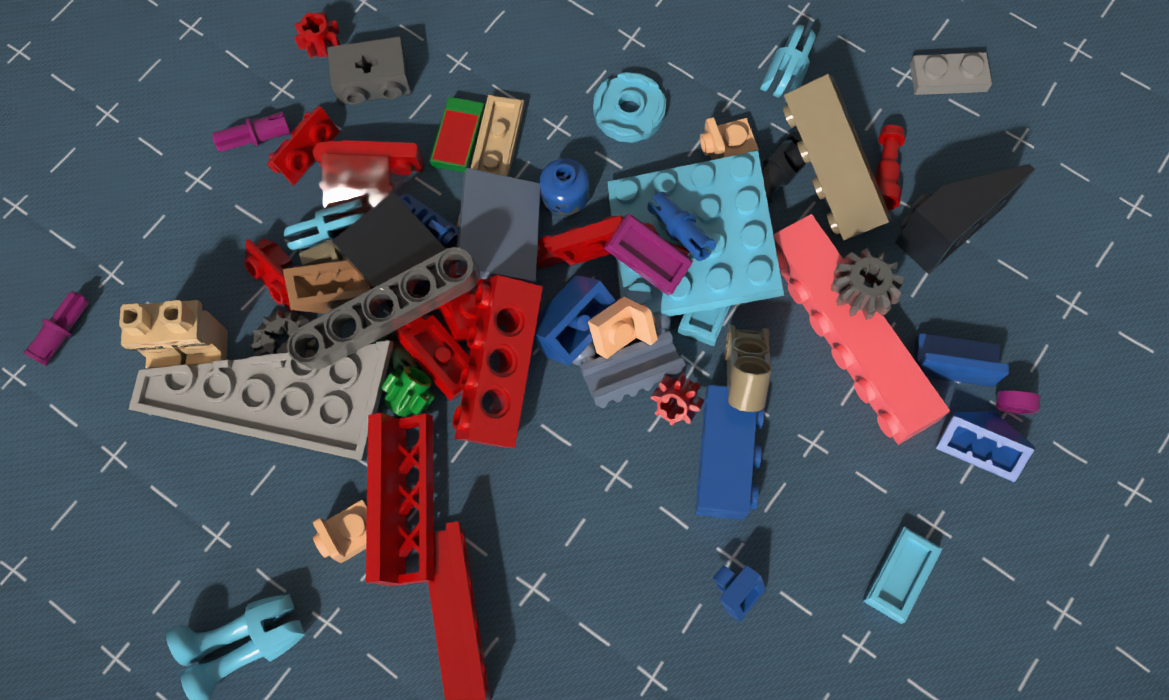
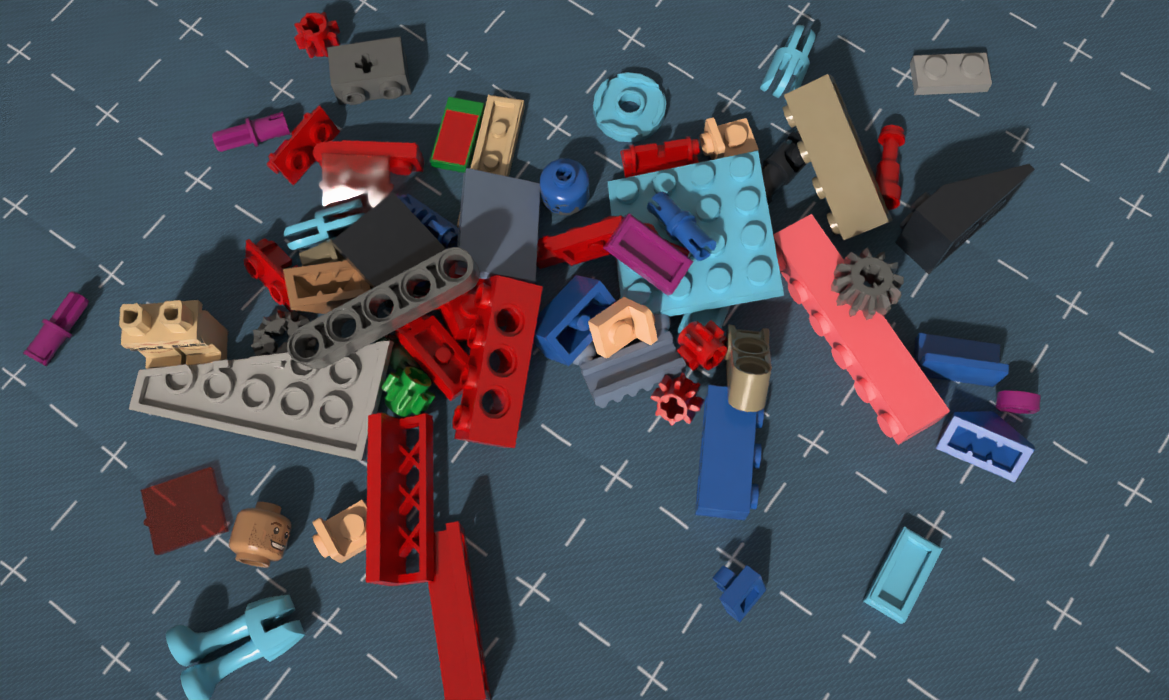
none -> clear red piece [141,467,228,555]
none -> medium nougat head [229,502,292,568]
none -> red hinge [620,136,700,178]
none -> red gear [677,320,728,371]

